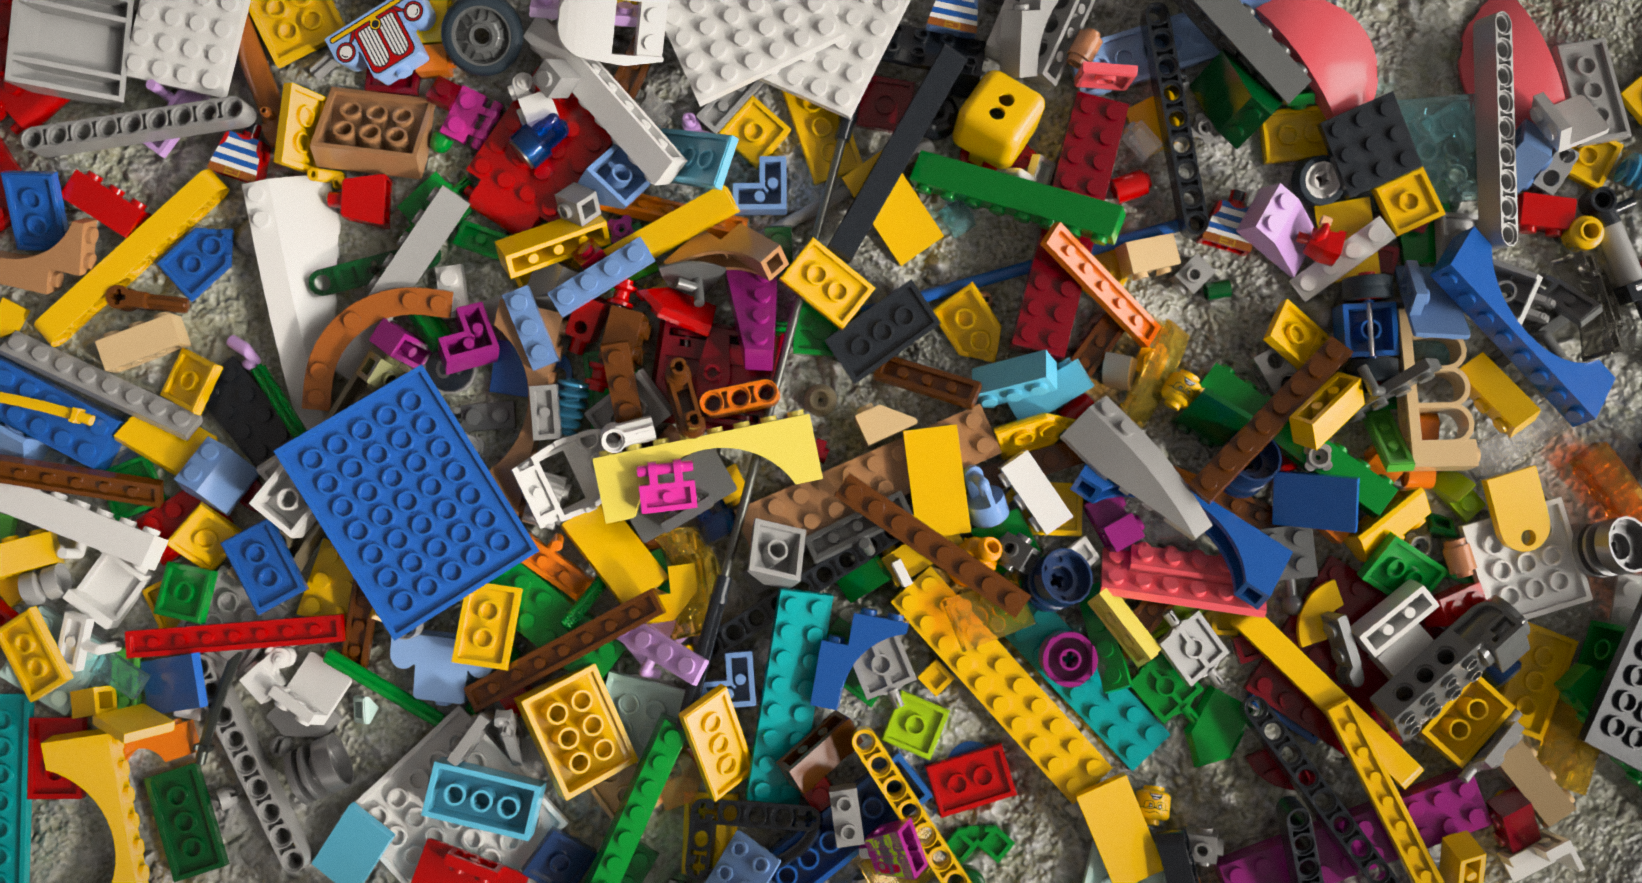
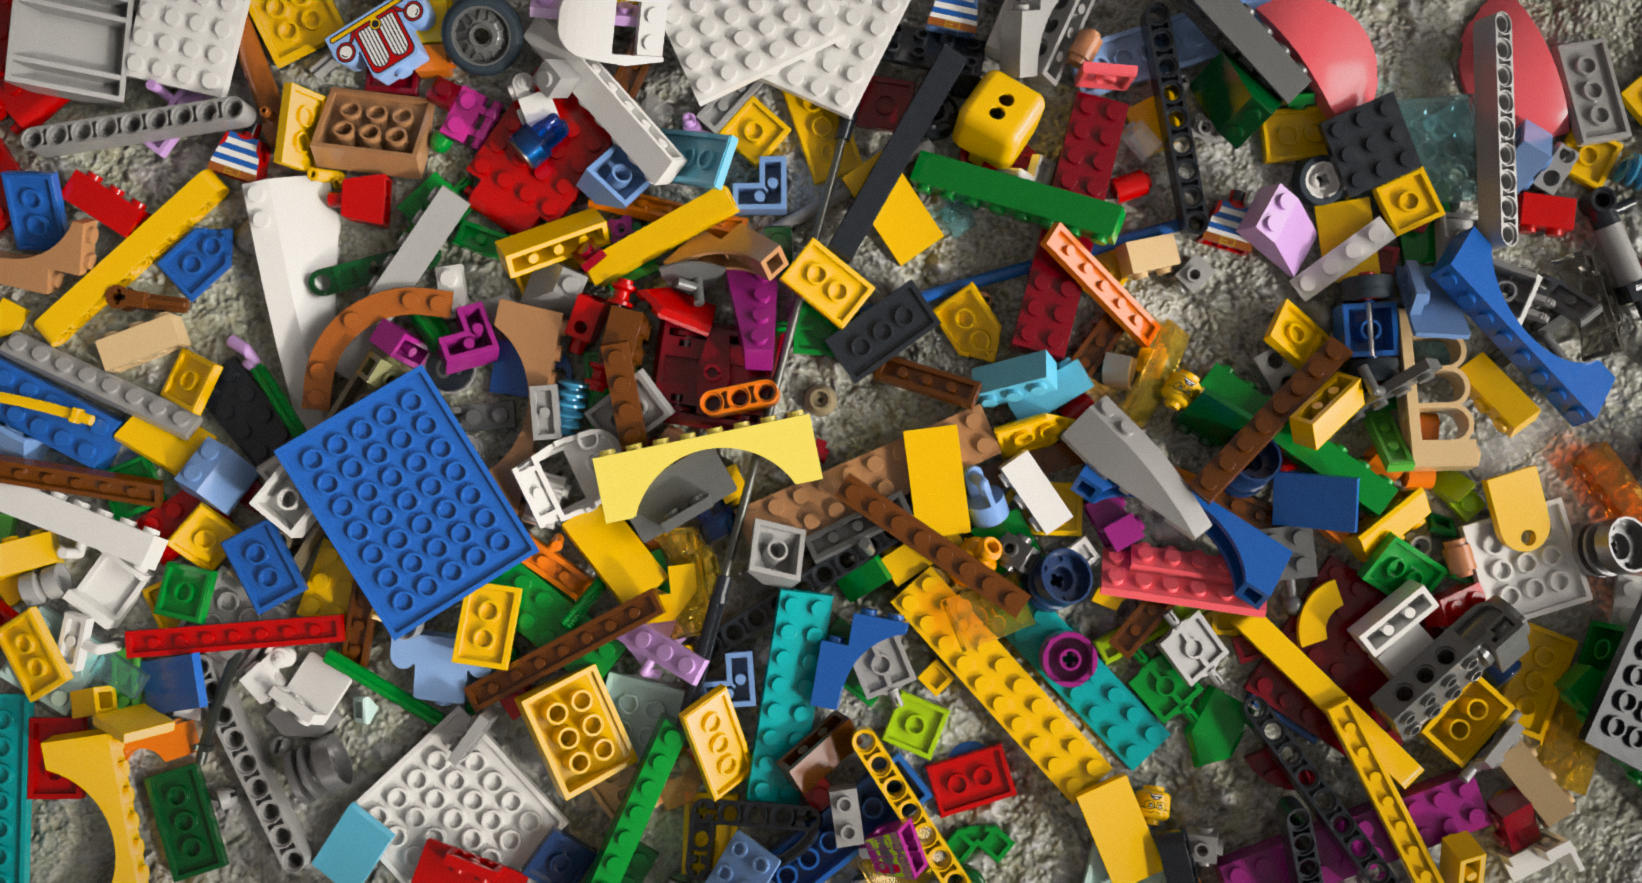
medium azure brick [421,756,547,841] -> none
light grey hinge [494,709,527,766] -> none
medium blue plate [502,285,560,371] -> none
medium blue plate [547,237,655,317] -> none
light grey brick [555,182,601,227] -> none
white piece [601,415,657,453] -> none
dark pink plate [637,458,698,514] -> none
reddish brown connector [665,358,706,439] -> none
tan slope [854,403,918,447] -> none
white tile [890,558,913,588] -> none
green plate [1079,582,1133,694] -> none
light yellow panel [1087,588,1161,668] -> none
dark green hinge [1203,279,1232,301] -> none
red piece [1296,215,1347,267] -> none
light grey plate [1303,444,1333,471] -> none
dark grey hinge [1320,611,1365,688] -> none
white bracket [1530,92,1609,153] -> none
yellow head [1561,215,1604,252] -> none

